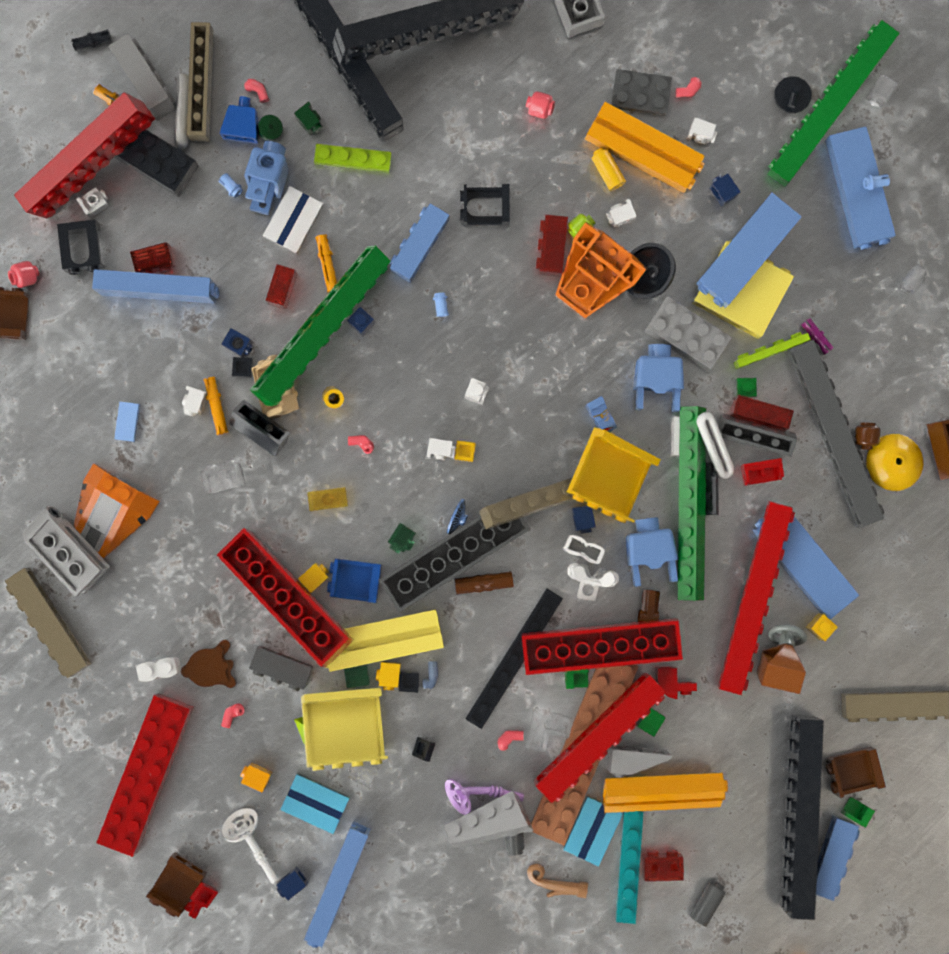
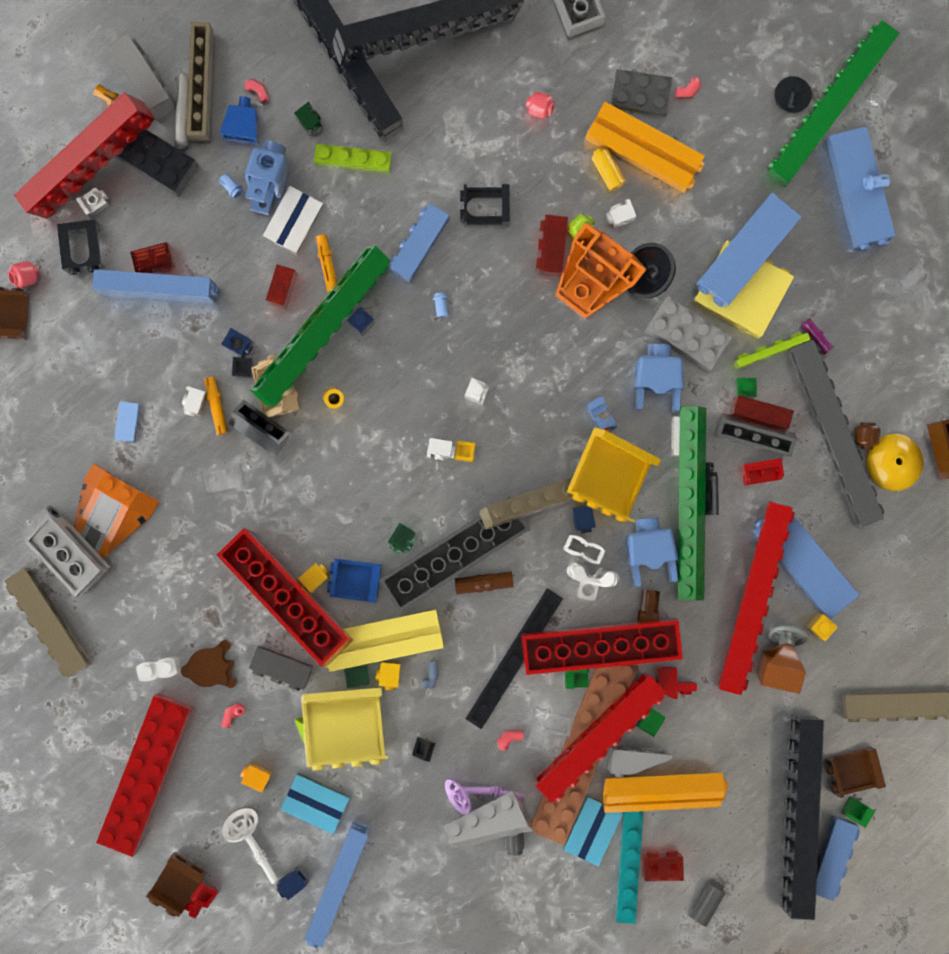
black pin [71,29,112,51] -> none
dark green wheel [257,115,283,141] -> none
clear yellow plate [307,487,348,511] -> none
coral arm [348,435,374,454] -> none
black plate [399,671,419,693] -> none
medium blue dish [447,499,468,535] -> none
medium nougat plant [527,864,588,899] -> none
white brick [686,117,717,144] -> none
white piece [697,412,734,479] -> none
dark blue brick [709,173,741,206] -> none

